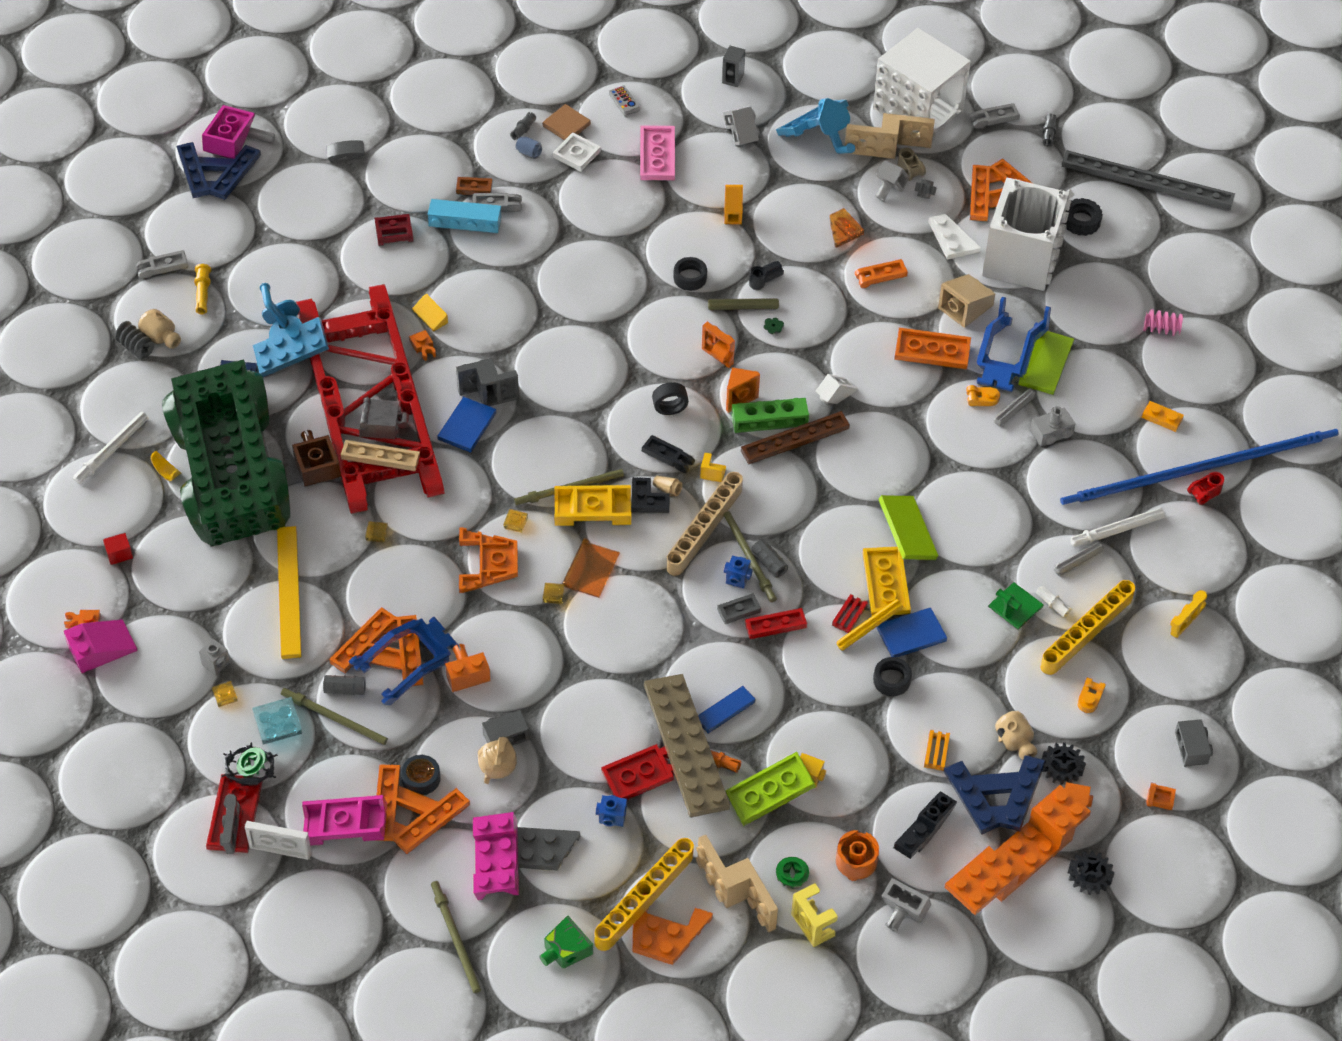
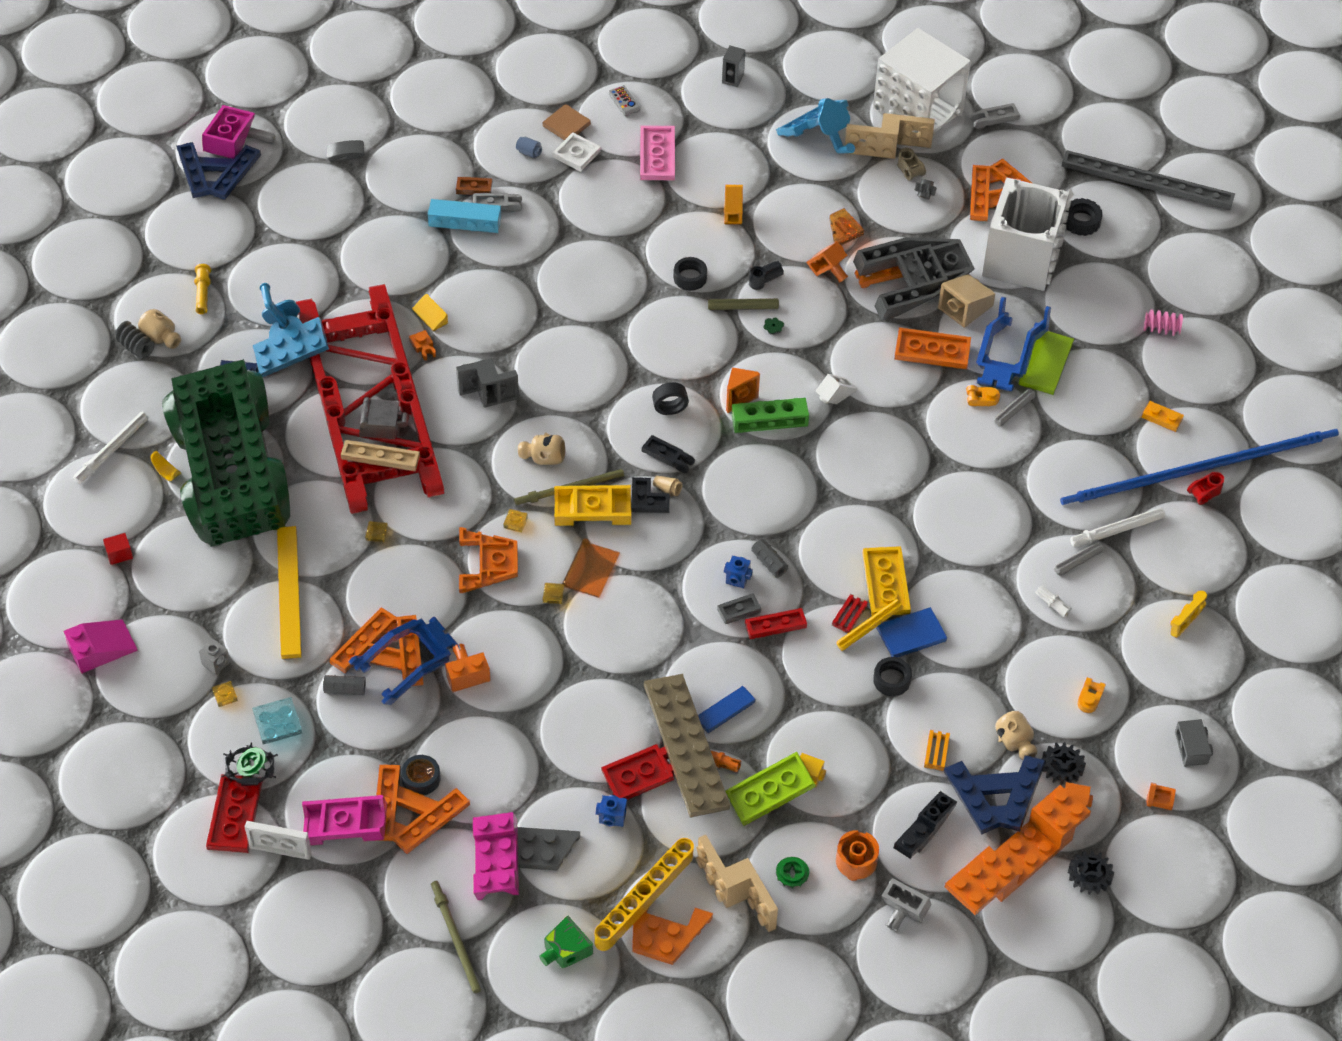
orange plate [64,610,101,629] -> none
light grey hinge [136,250,188,279] -> none
dark grey hinge [220,794,240,854] -> none
olive bar [281,688,388,745] -> none
reddish brown brick [292,430,341,487] -> none
dark red plate [374,214,414,246] -> none
blue tile [437,397,497,453] -> none
tan helmet [477,737,517,784] -> none
dark grey brick [482,710,529,746] -> none
dark grey pin [510,112,536,141] -> none
tan beam [667,472,743,576] -> none
yellow panel [700,453,726,482] -> none
orange plate [702,321,735,368] -> none
light grey brick [723,107,760,145] -> none
olive bar [724,511,777,603] -> none
reddish brown plate [741,411,850,465] -> none
light yellow panel [791,883,838,947] -> none
light grey brick [875,160,910,201] -> none
lime tile [878,495,938,560] -> none
white wing [929,214,981,260] -> none
green plate [988,582,1044,629] -> none
light grey brick [1030,406,1076,447] -> none
yellow beam [1040,580,1135,675] -> none
dark grey pin [1042,113,1057,146] -> none
none -> tan piece [518,433,566,465]
none -> orange brick [806,241,848,283]
none -> dark grey wedge [853,237,975,321]

